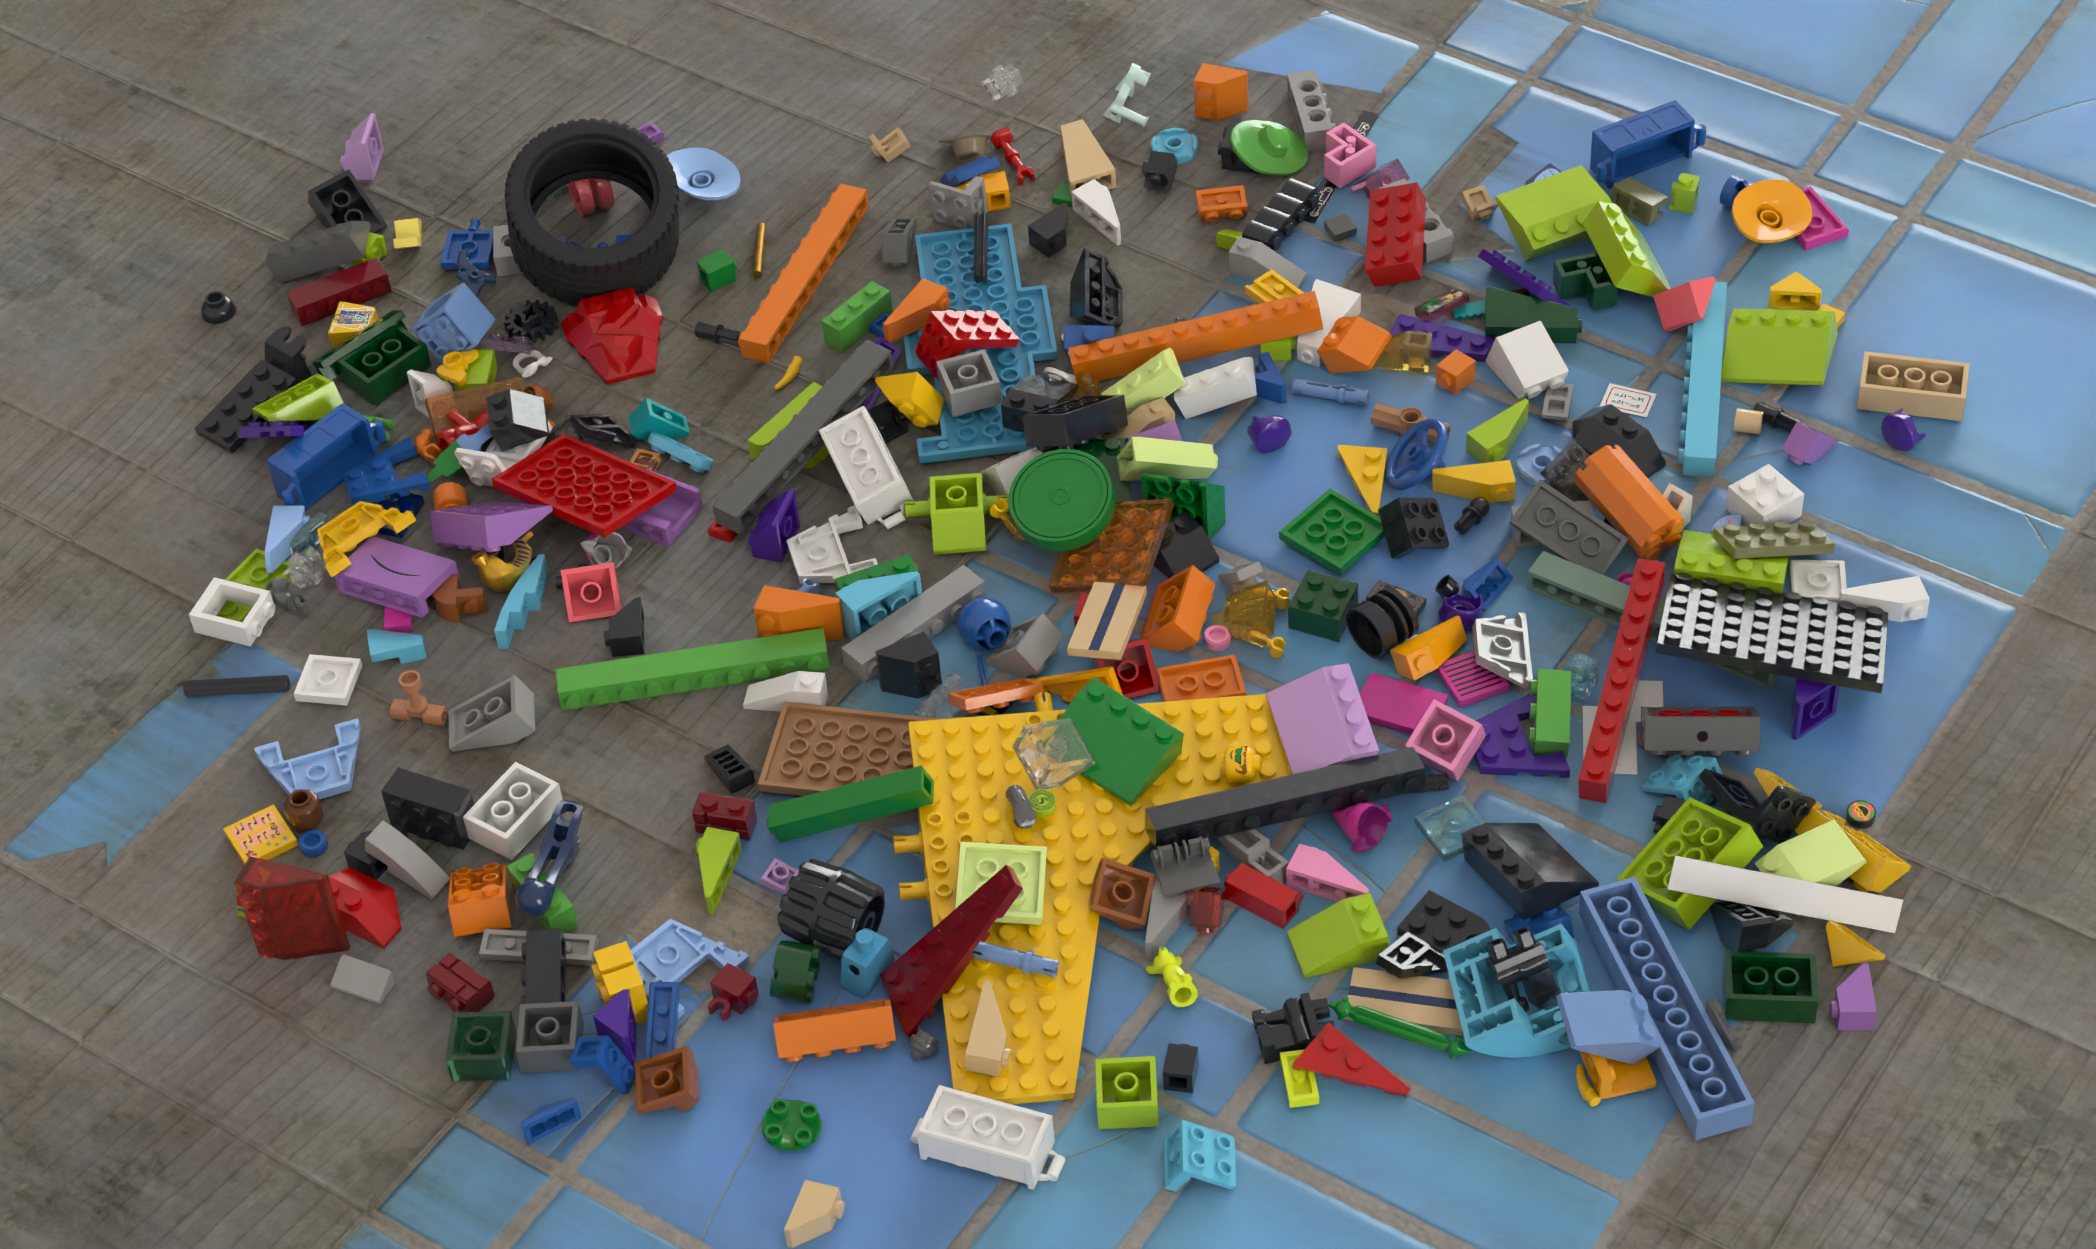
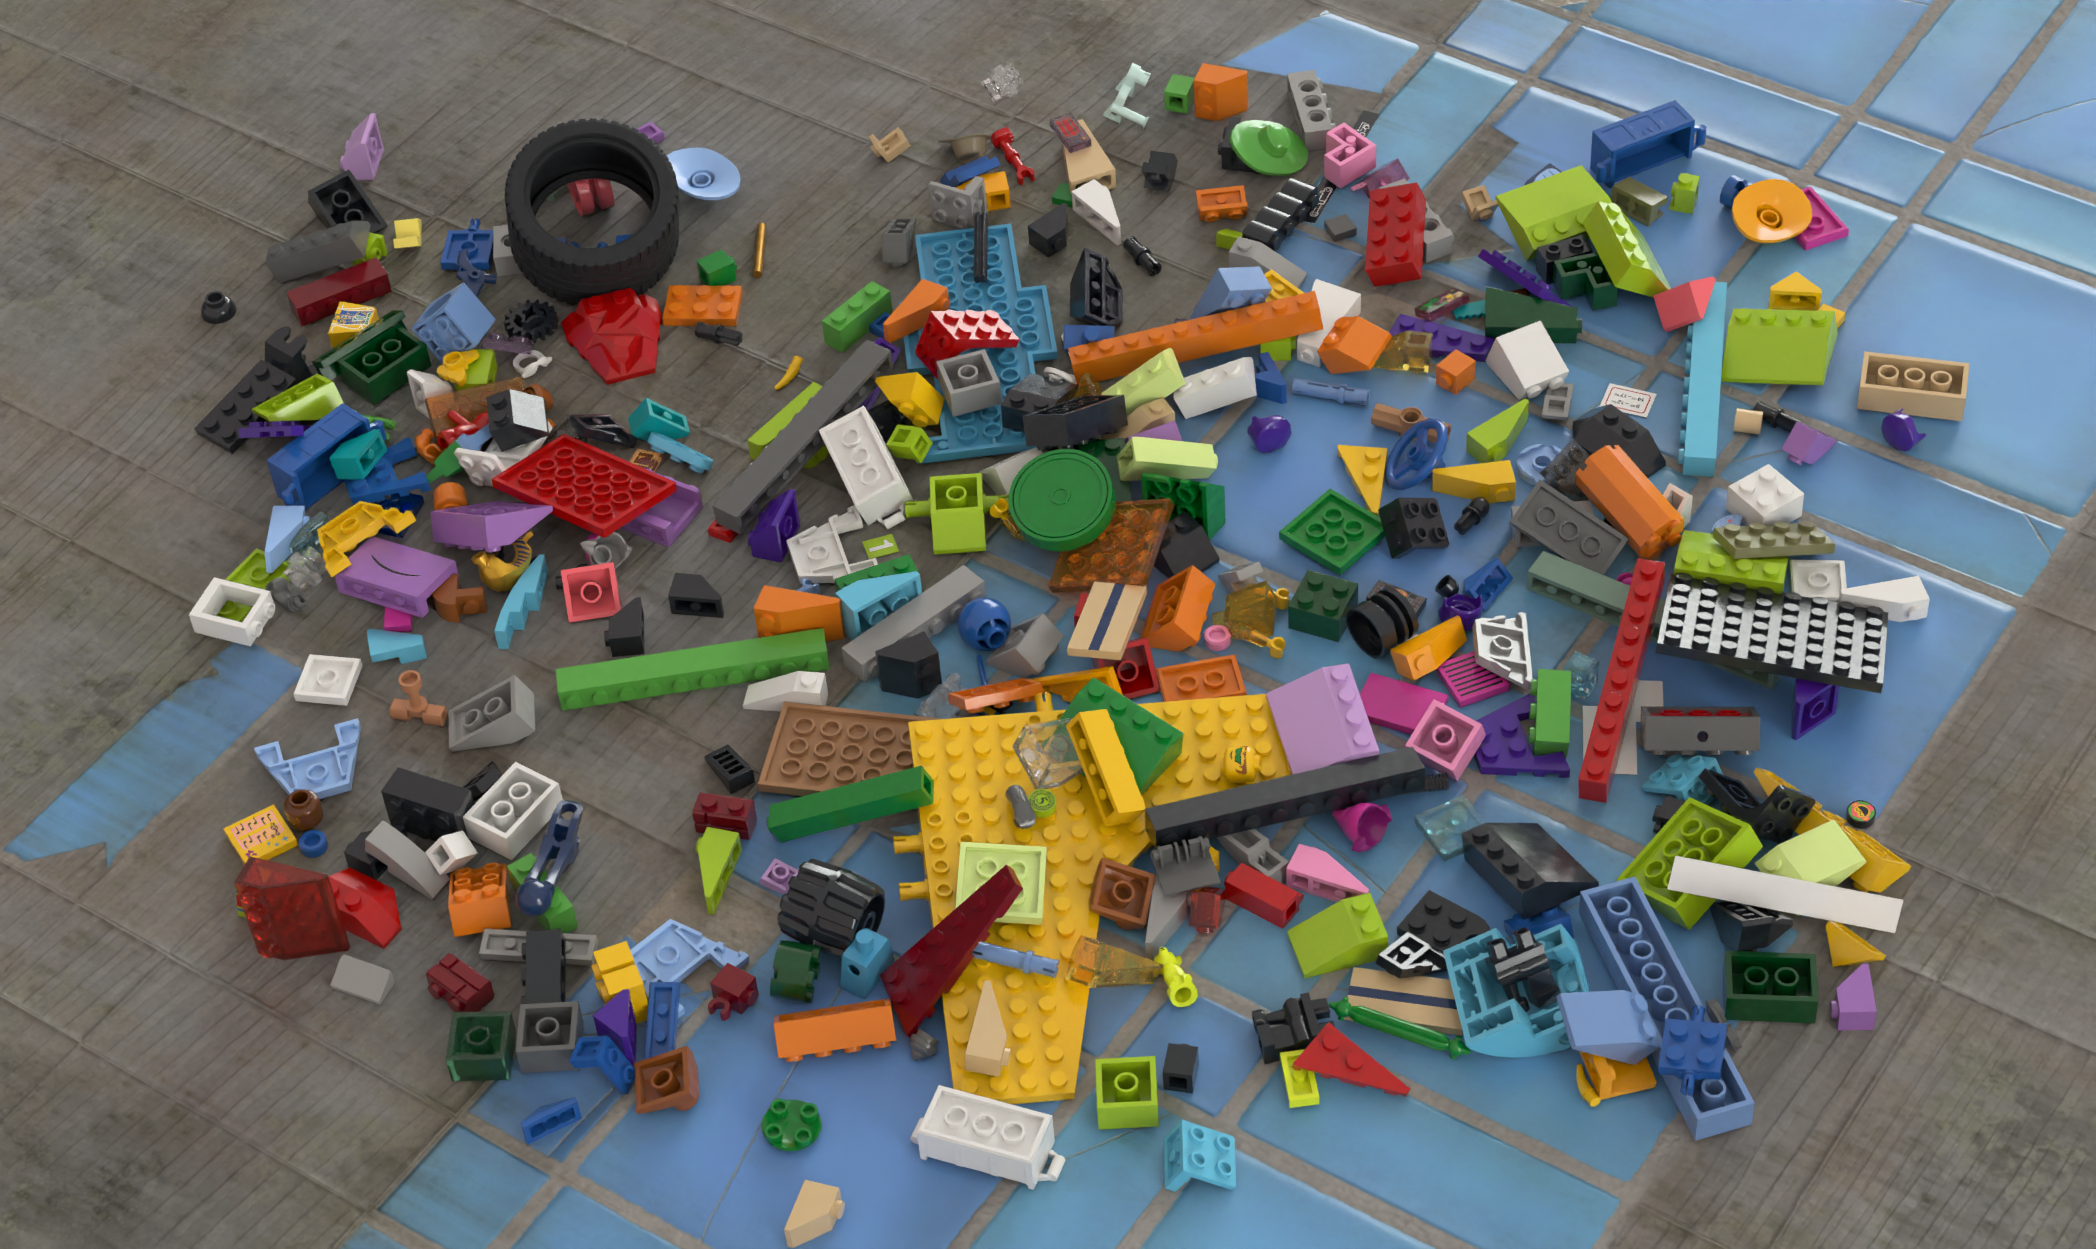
black axle [183,675,290,697] -> none
orange brick [738,184,869,363] -> none
medium azure tile [1151,128,1198,165] -> none
none -> teal slope [330,429,387,480]
none -> white brick [425,830,478,875]
none -> black wing [463,761,501,801]
none -> orange plate [662,285,743,326]
none -> black slope [668,573,724,618]
none -> lime sticker [862,534,899,559]
none -> lime brick [886,424,933,463]
none -> tile [1050,113,1092,153]
none -> yellow brick [1066,709,1146,826]
none -> clear yellow slope [1066,935,1163,988]
none -> black pin [1123,236,1162,276]
none -> bright green brick [1164,74,1195,114]
none -> medium blue slope [1189,266,1272,320]
none -> black brick [1536,235,1593,284]
none -> blue plate [1658,1005,1727,1095]

